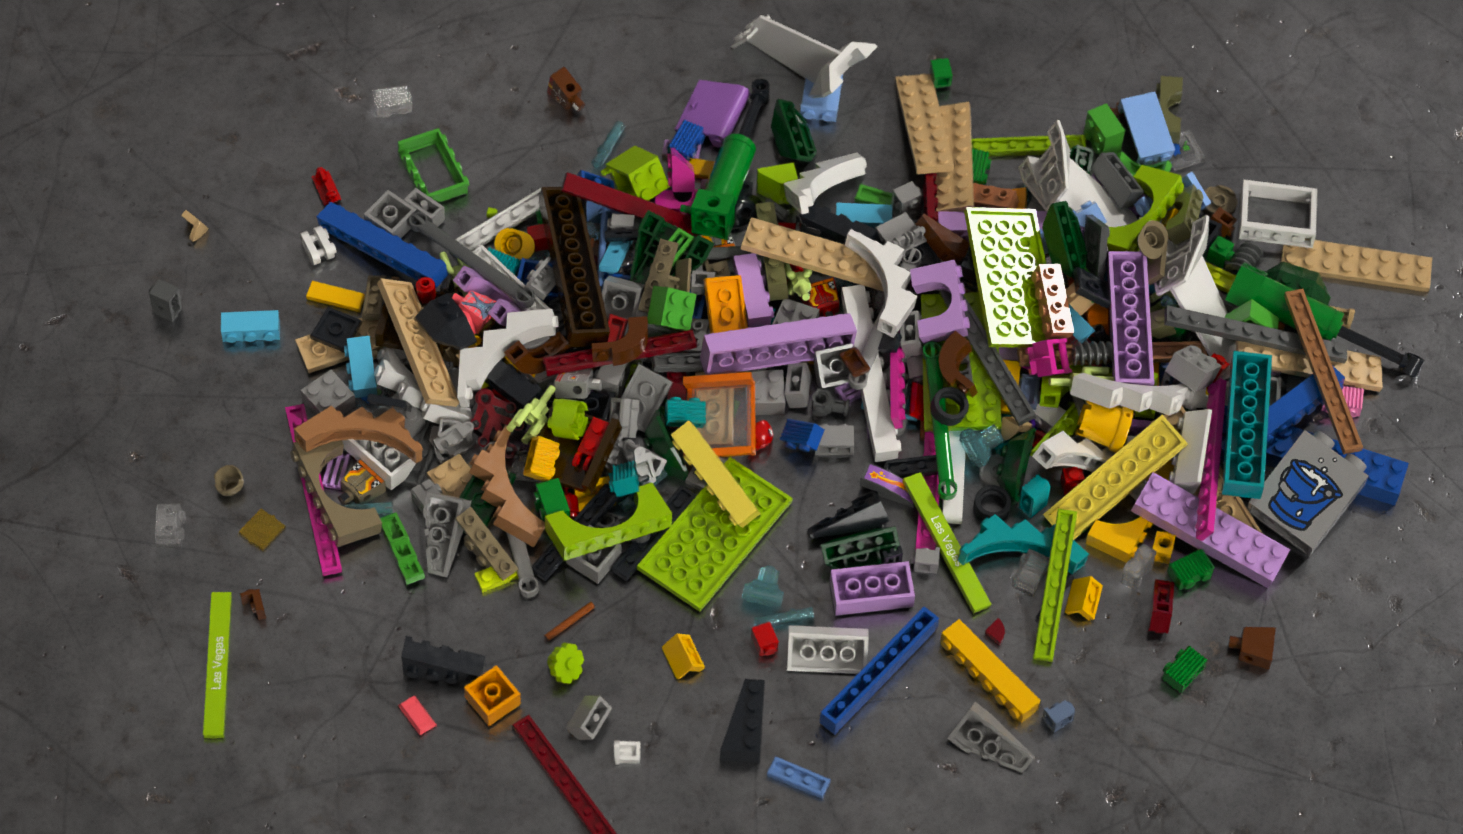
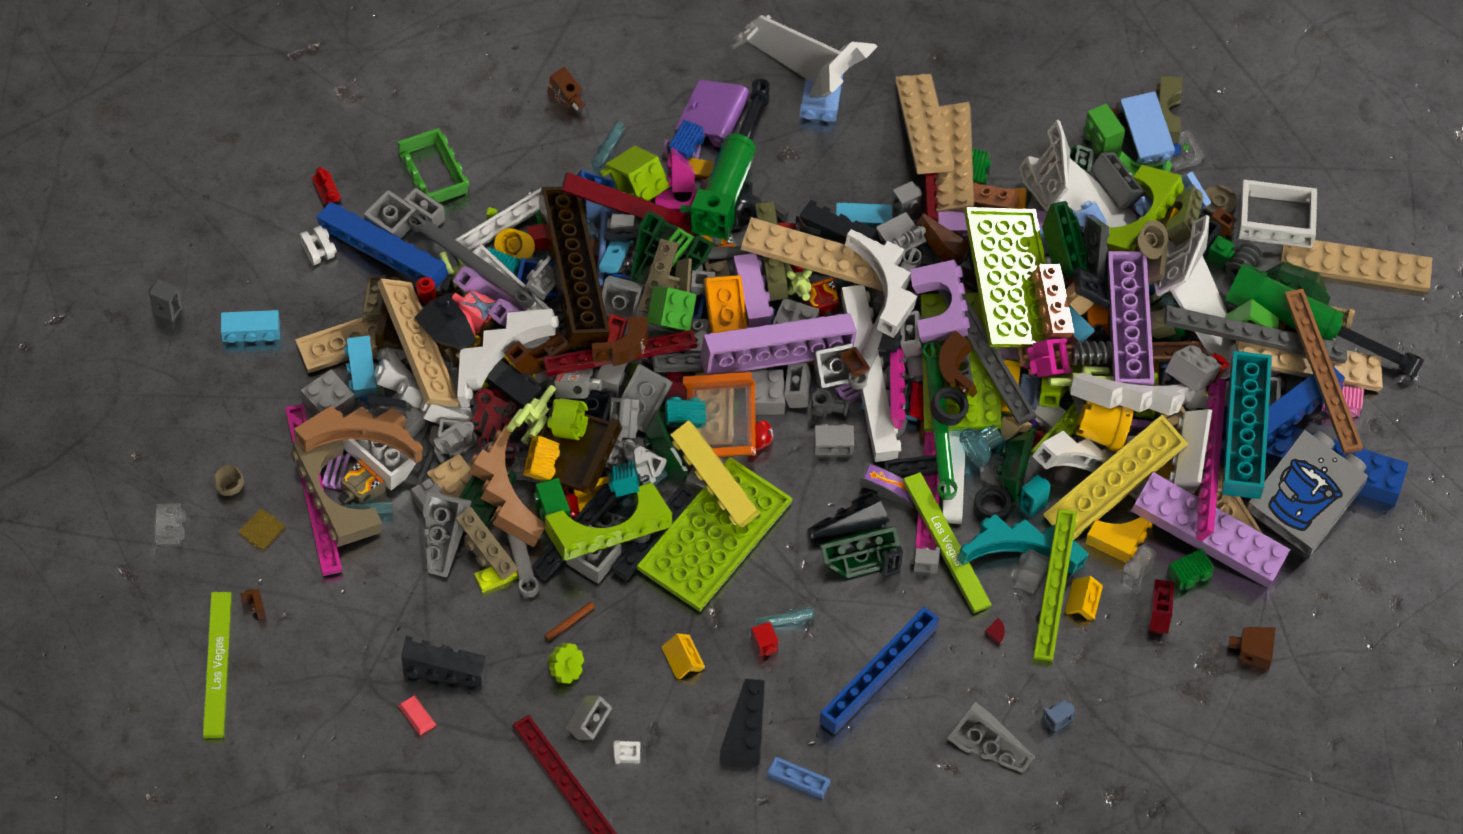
tan tile [181,210,209,242] -> none
yellow tile [306,281,365,313] -> none
black tile [310,307,362,353] -> none
clear brick [373,85,413,117] -> none
bright green slope [380,512,425,585] -> none
light orange brick [464,665,521,726] -> none
red hinge [572,417,609,471] -> none
clear light blue piece [742,565,784,608] -> none
lime slope [756,163,798,204] -> none
dark green wedge [771,99,817,162] -> none
blue brick [780,419,825,452] -> none
white arch [783,153,867,214] -> none
white slope [787,625,869,674] -> none
lavender brick [830,561,915,615] -> none
bright green tile [854,184,892,205] -> none
green brick [930,58,953,88] -> none
yellow brick [940,619,1041,723] -> none
lime tile [972,135,1086,157] -> none
red brick [1060,467,1085,496] -> none
yellow brick [1150,531,1176,564] -> none
green brick [1162,646,1207,693] -> none
neon yellow plate [1206,262,1236,293] -> none

